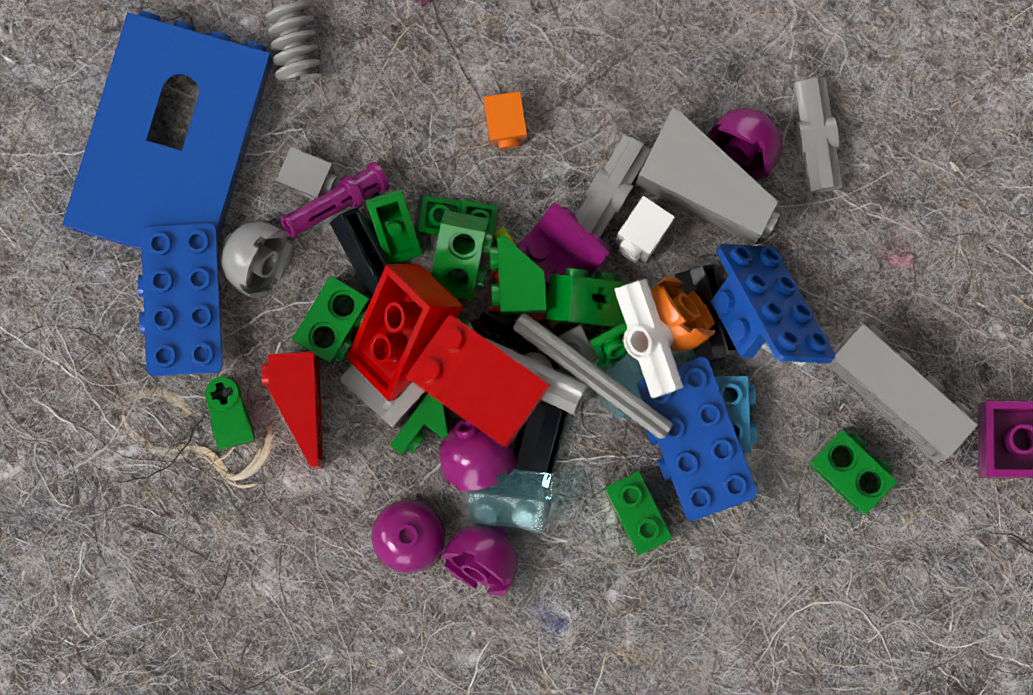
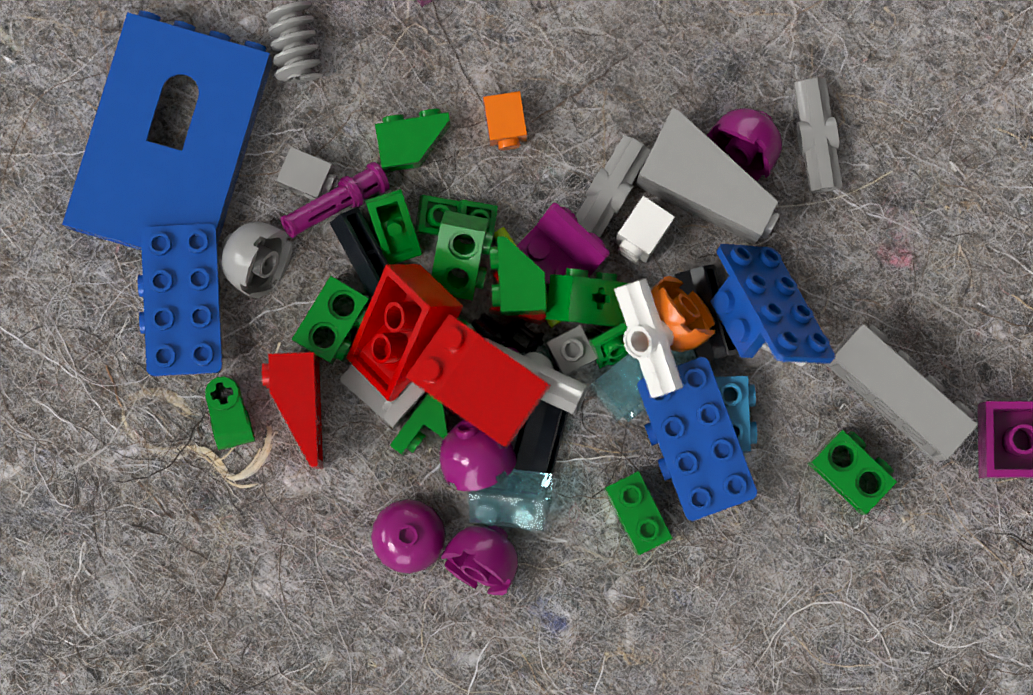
light grey axle [513,314,673,439] -> none
none -> green slope [375,109,450,173]

